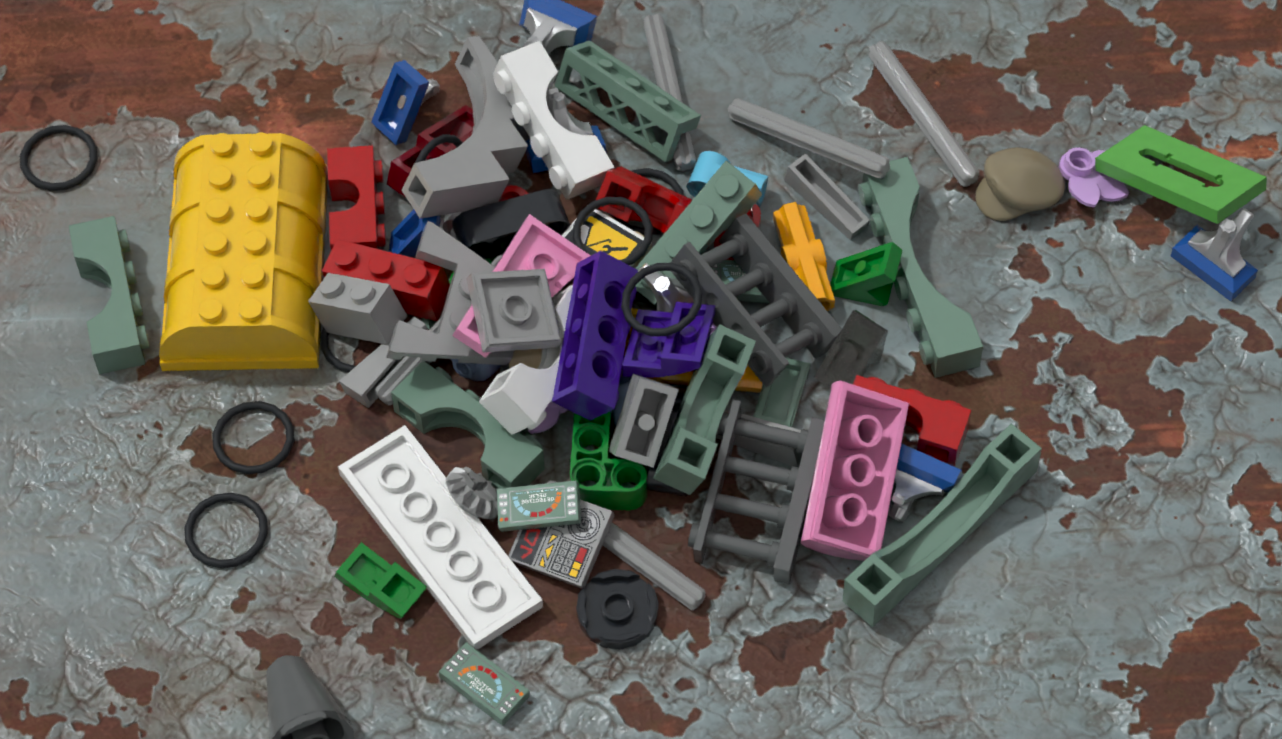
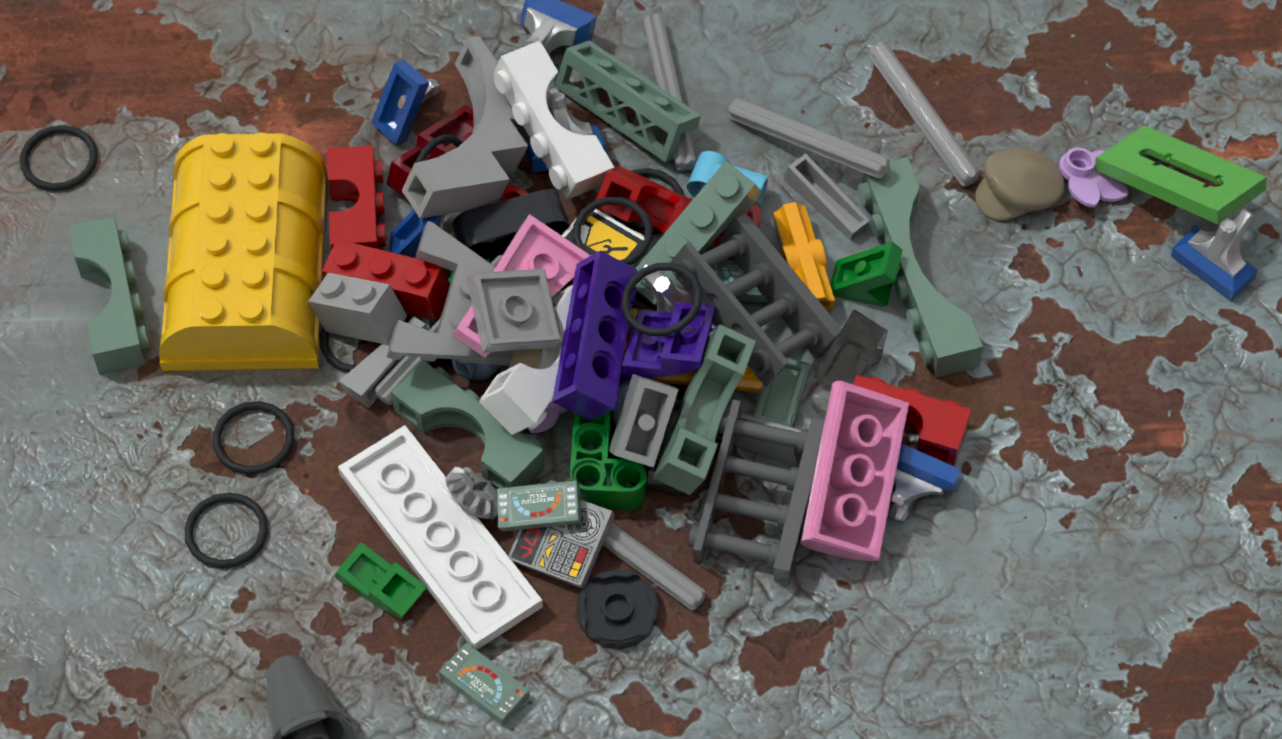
sand green arch [842,424,1042,627] -> none

